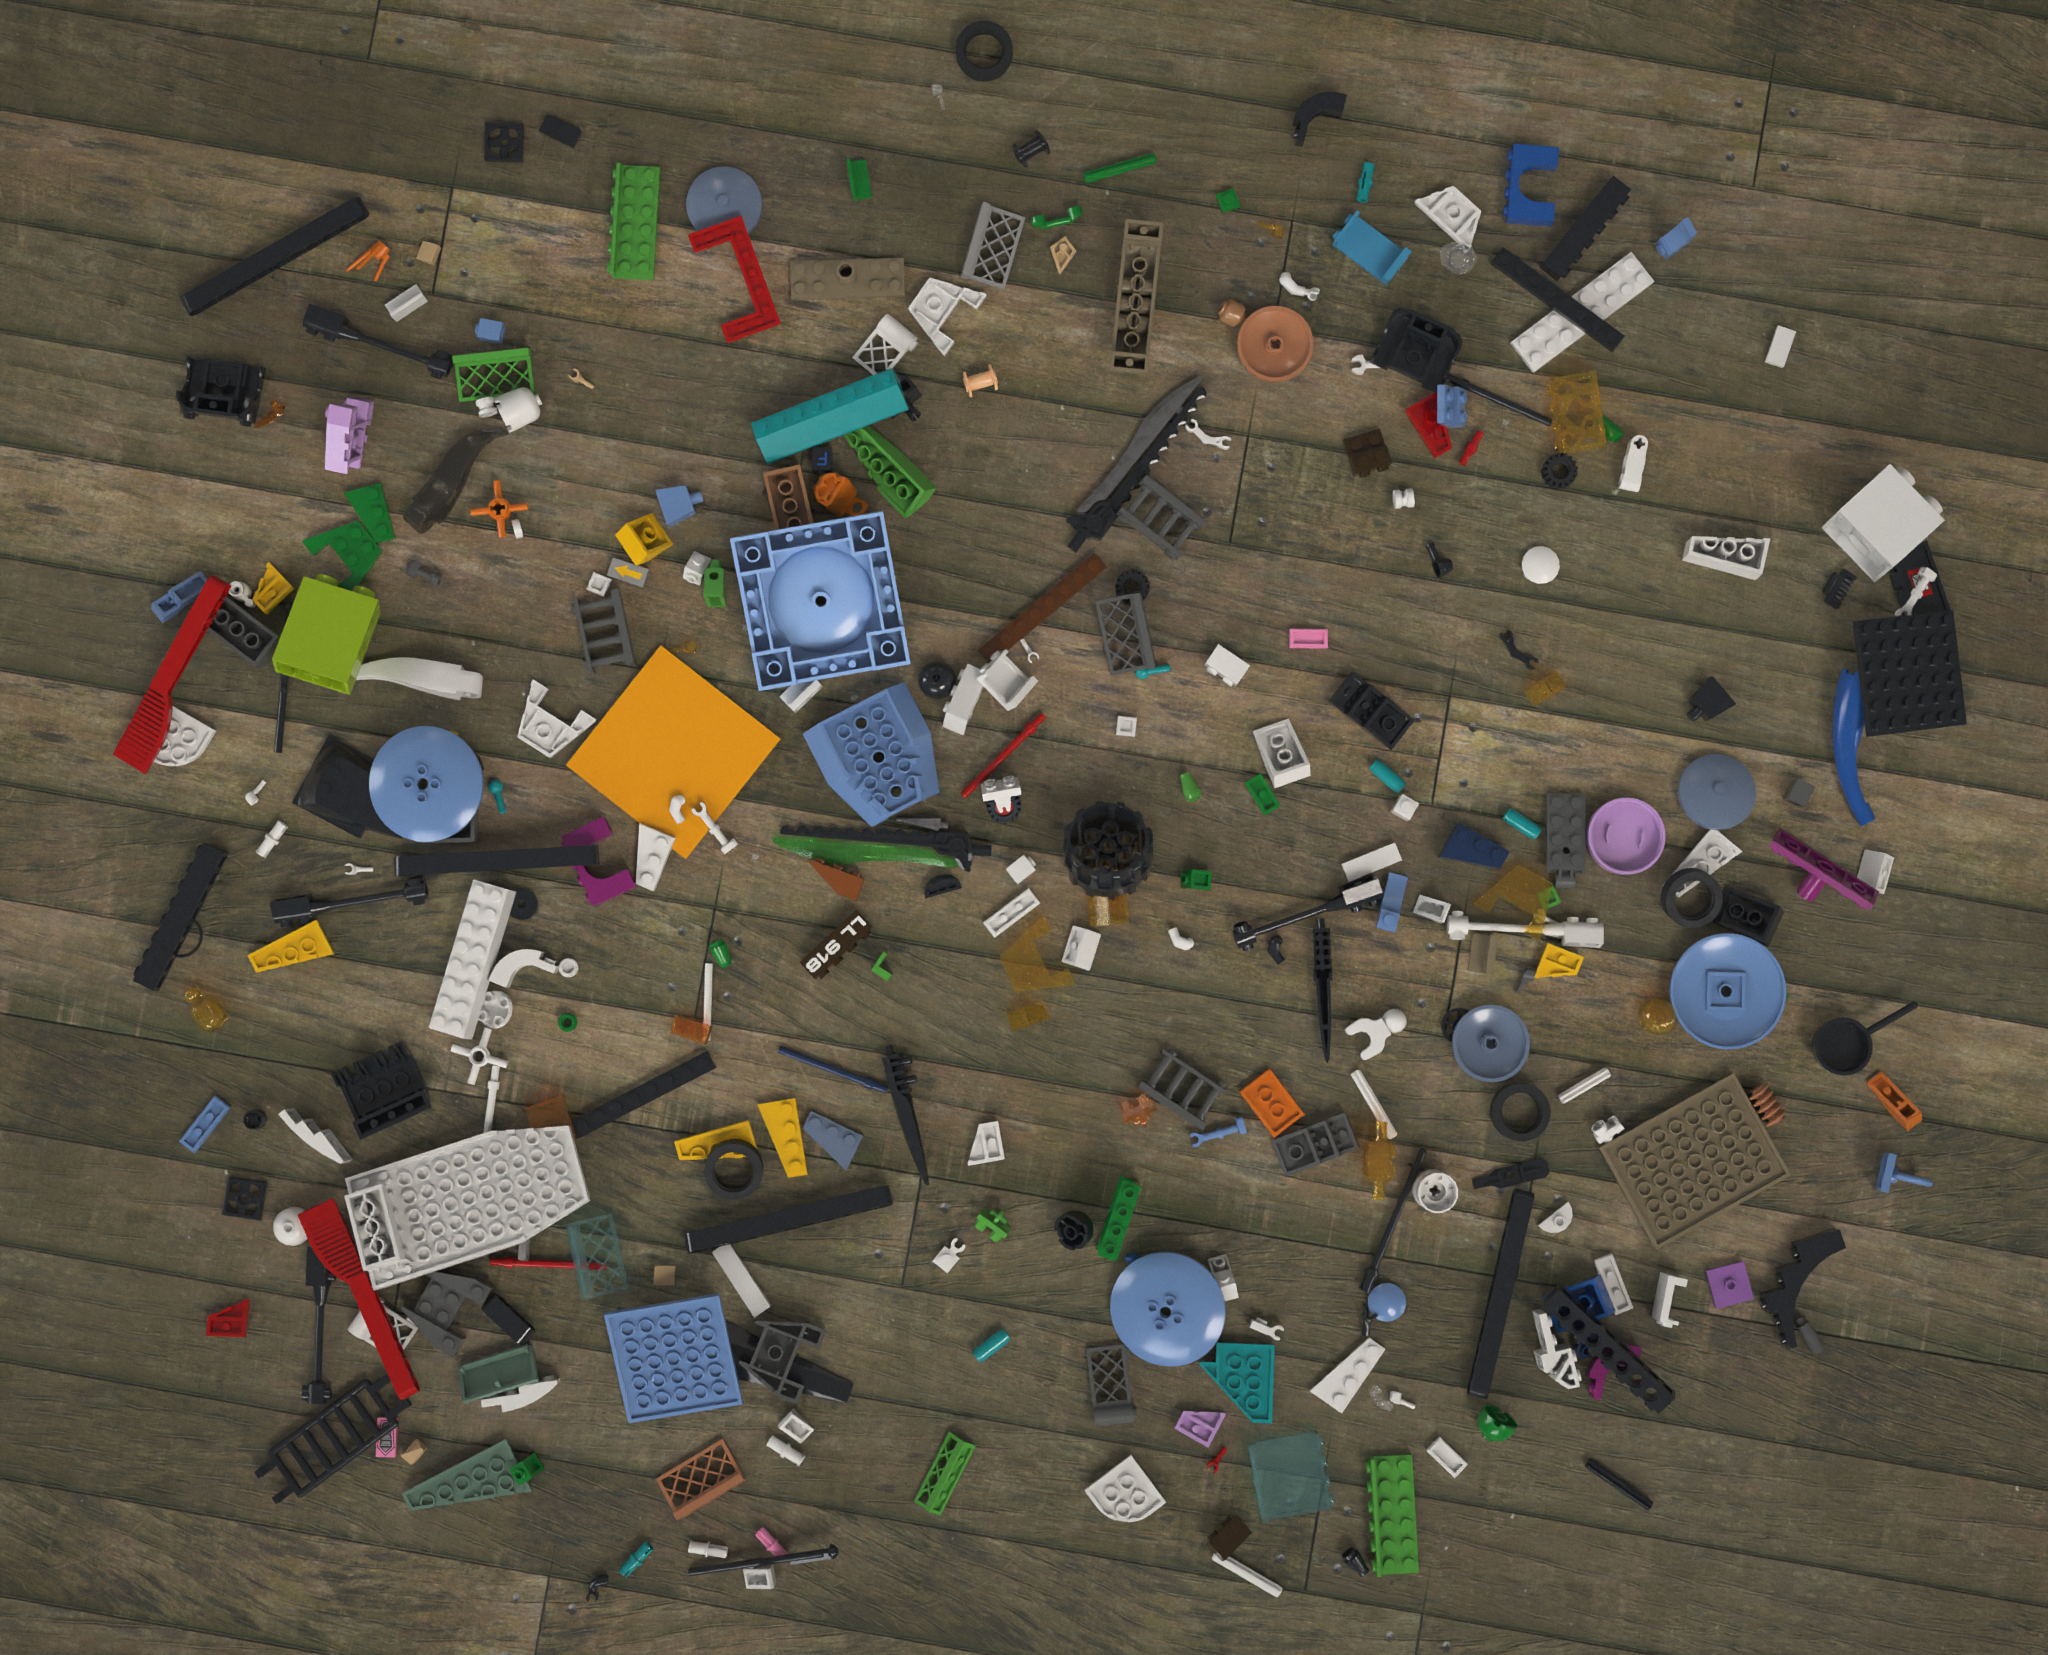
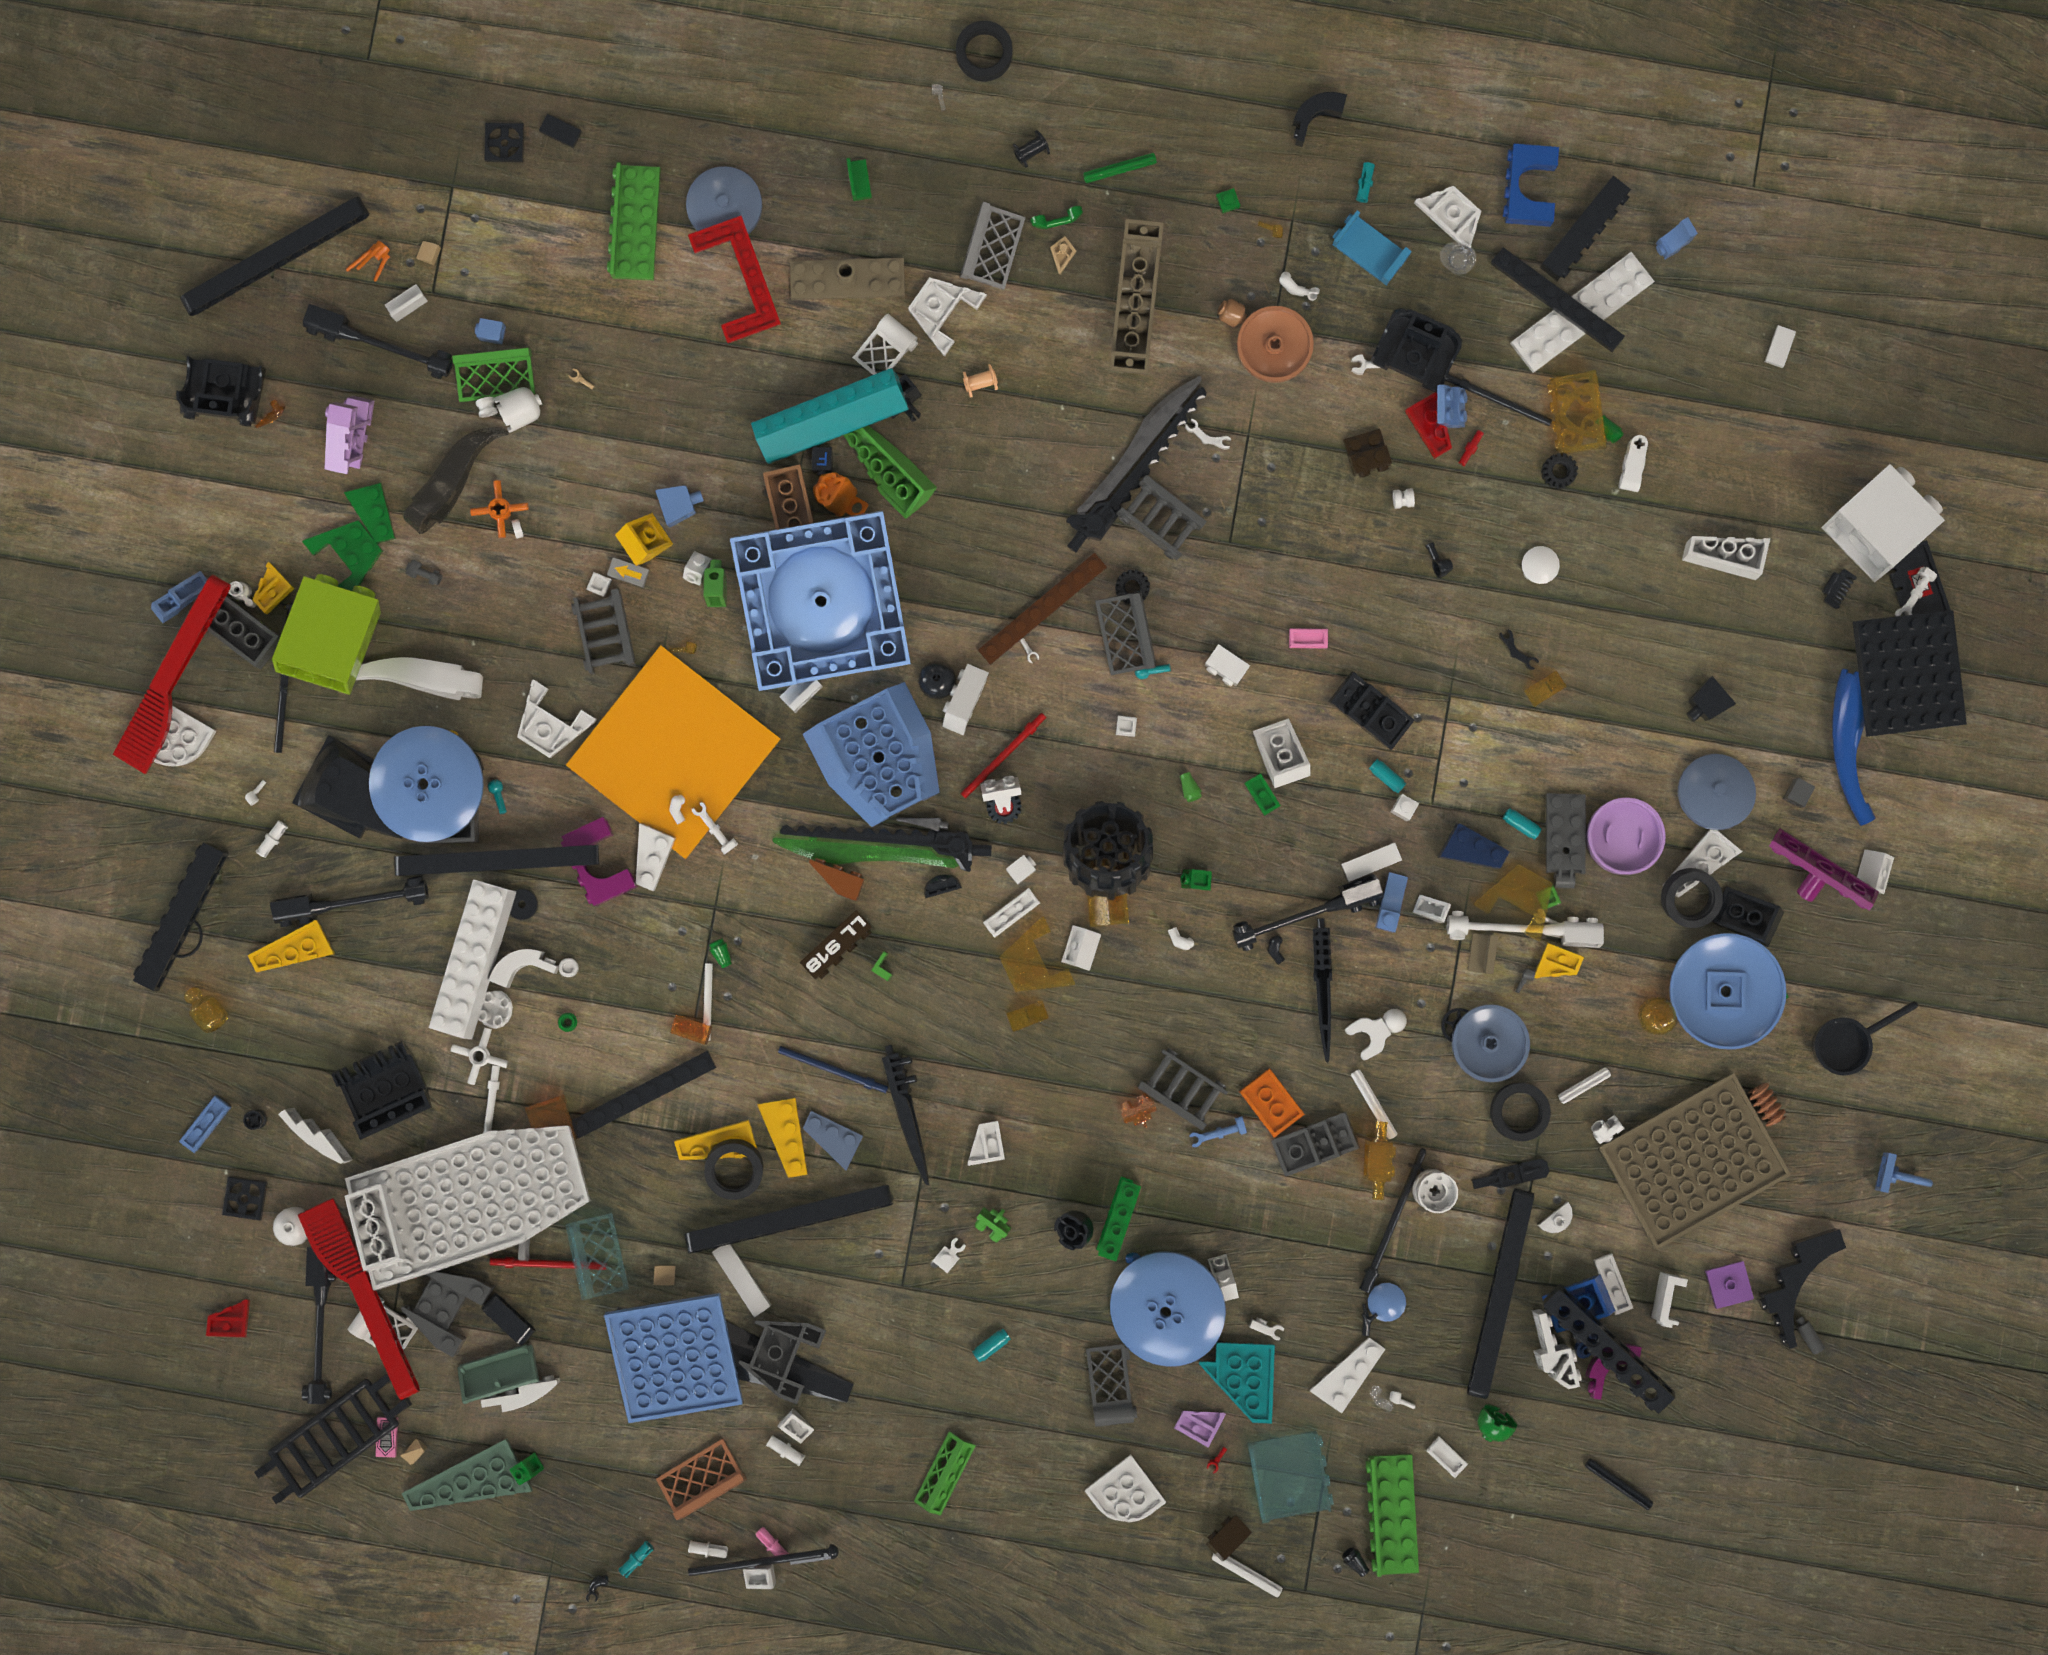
white hand [345,863,373,875] -> none
white panel [976,649,1038,711] -> none
orange slope [1866,1071,1922,1132] -> none

